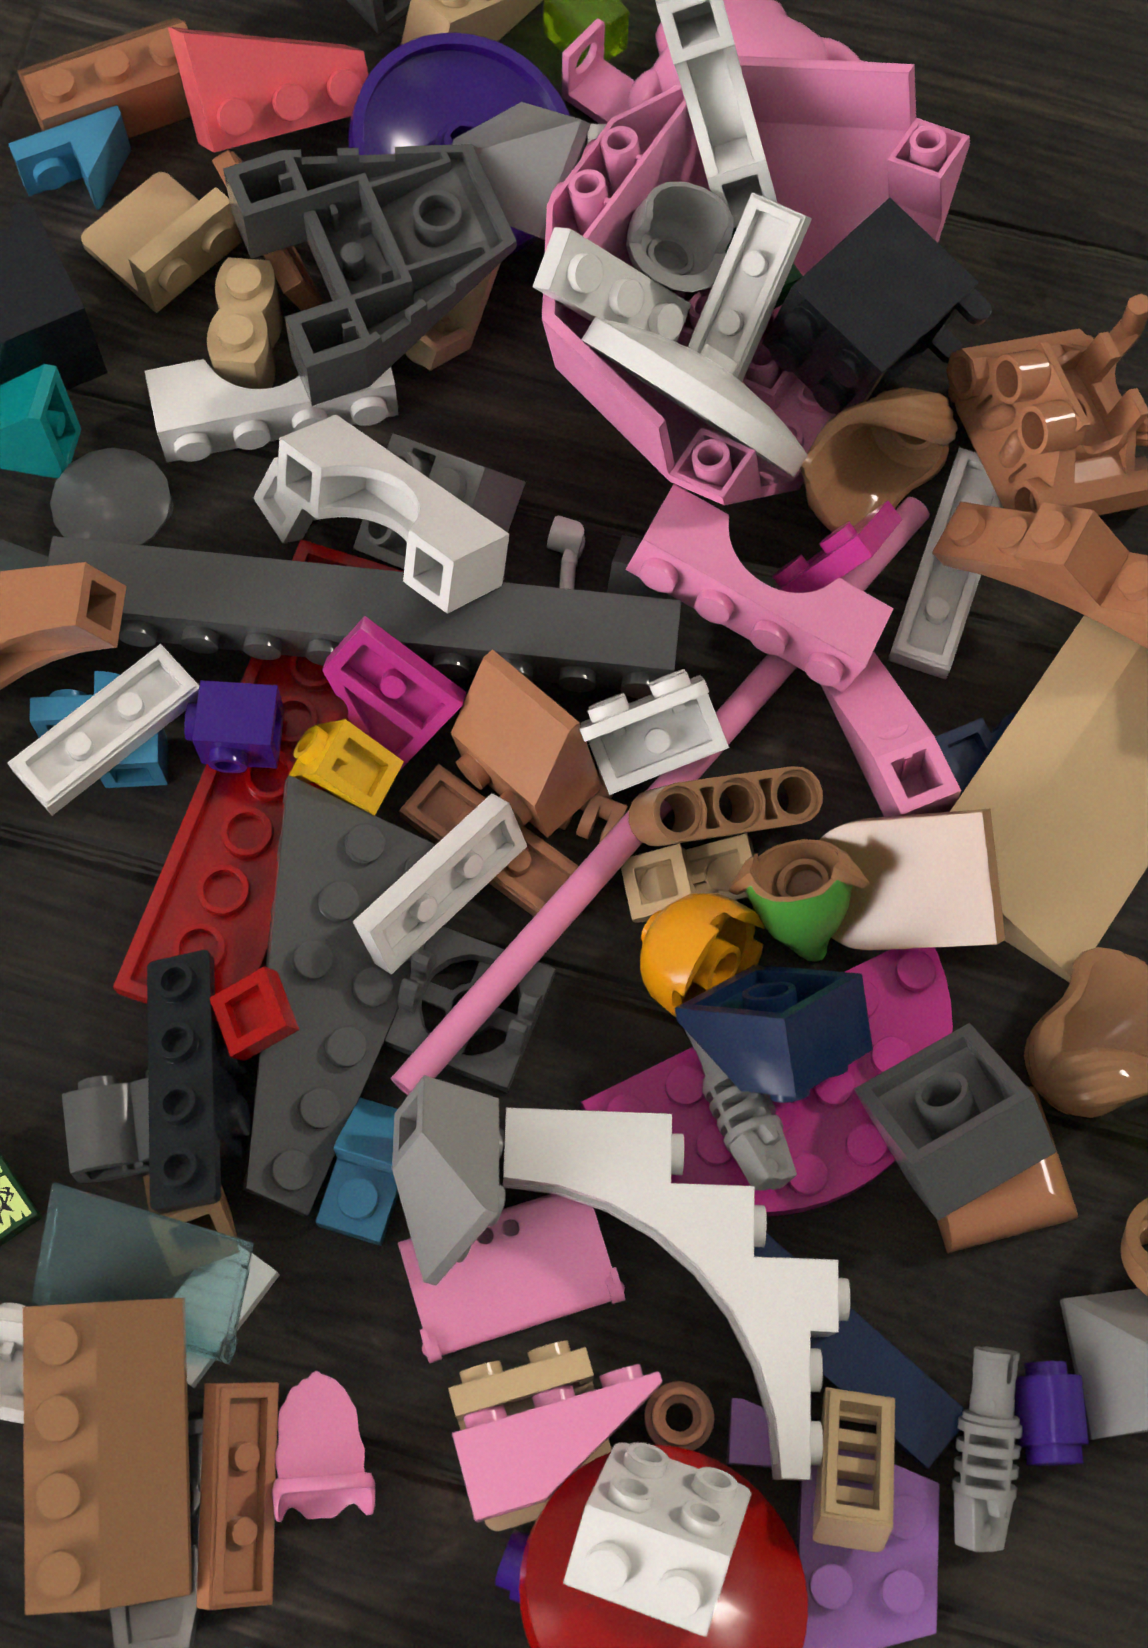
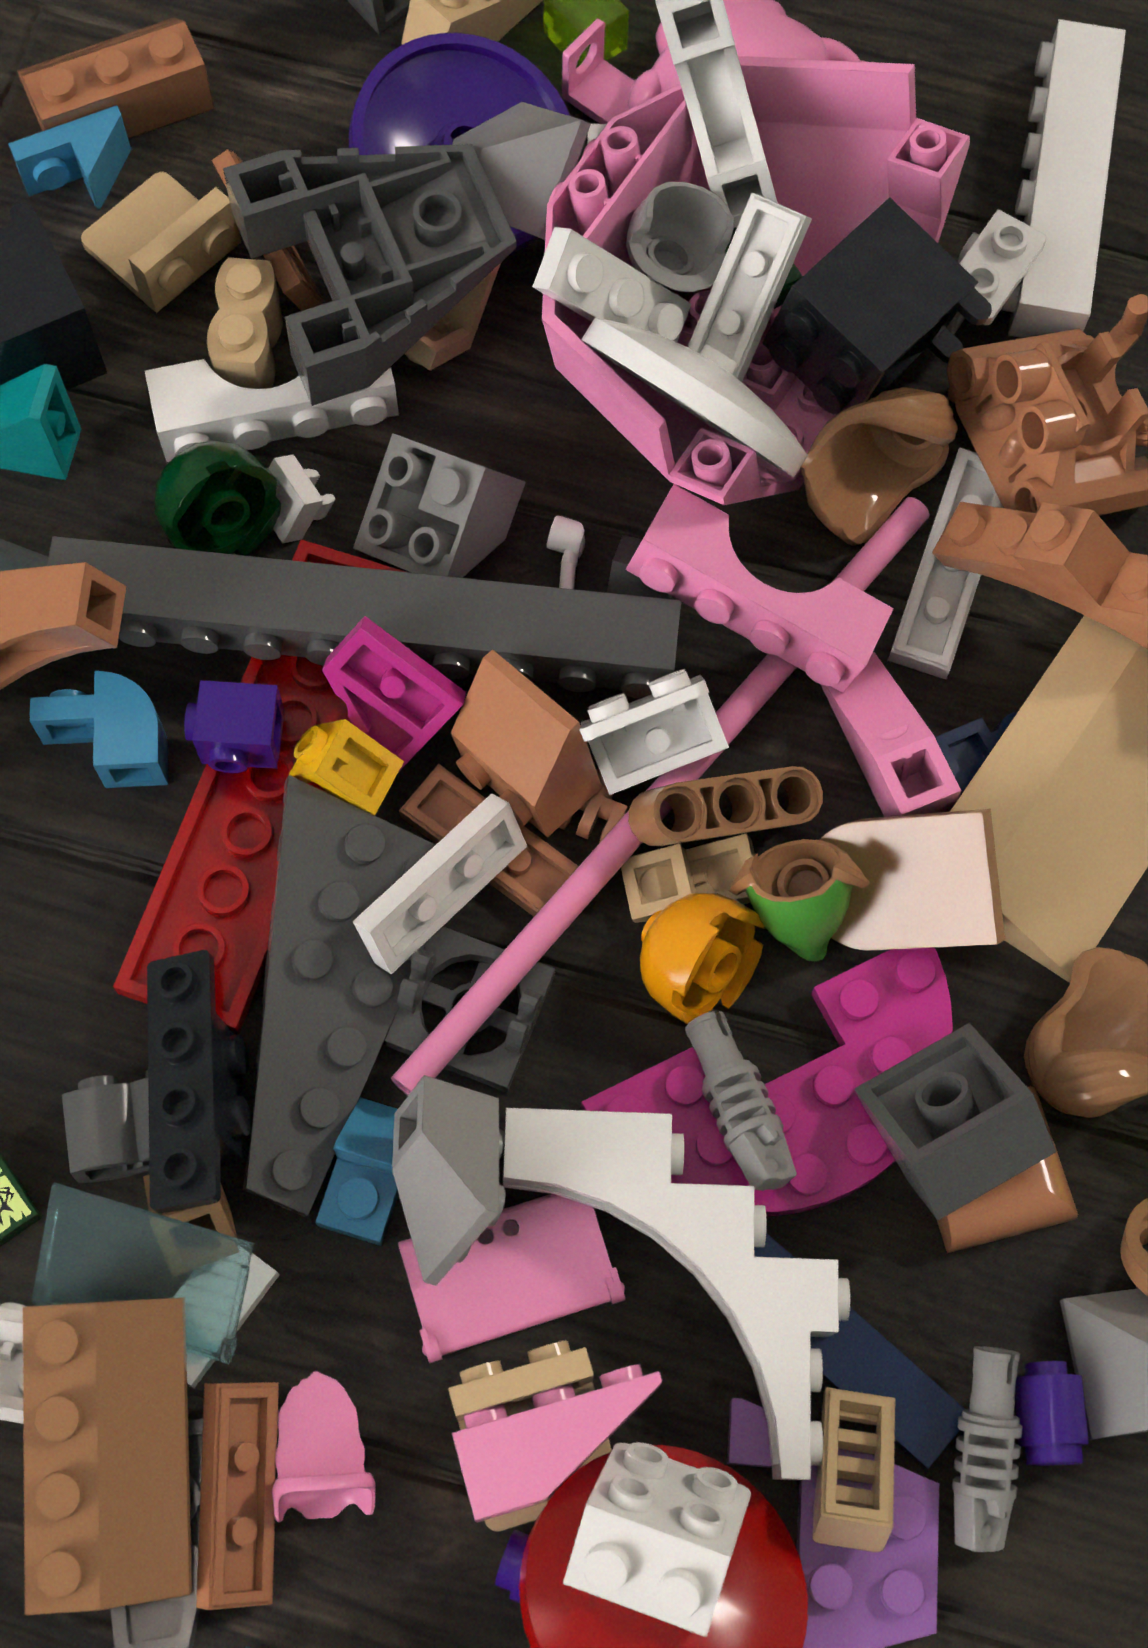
white tile [7,644,199,816] -> none
dark grey dish [50,448,174,545] -> none
coral wedge [168,27,369,153] -> none
red plate [209,966,300,1061] -> none
white arch [277,414,510,614] -> none
nougat plate [644,1381,714,1451] -> none
dark blue slope [675,965,873,1103] -> none
dark pink wing [772,500,903,593] -> none
none -> dark green cylinder [155,440,281,556]
none -> white bracket [947,209,1047,334]
none -> white brick [1002,19,1126,338]

